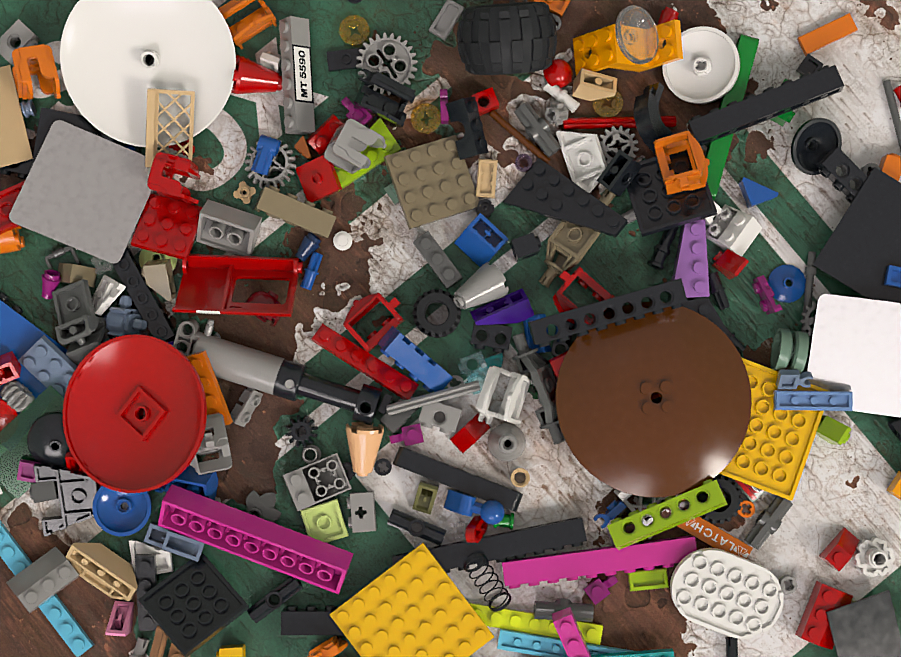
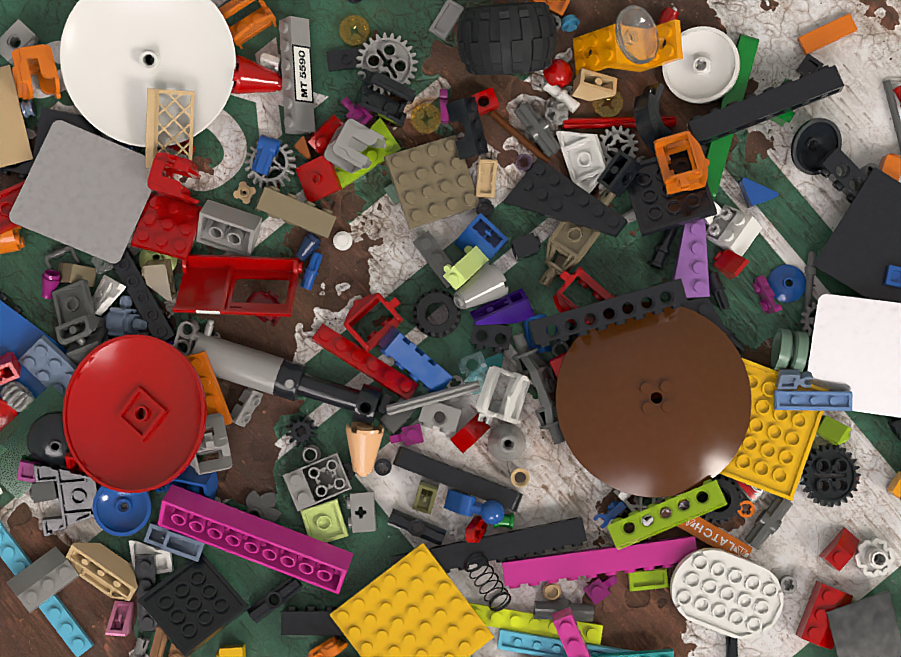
none -> yellowish green brick [443,245,489,290]
none -> tan plate [542,583,561,601]
none -> dark azure plate [561,15,580,32]
none -> black gear [799,444,861,507]

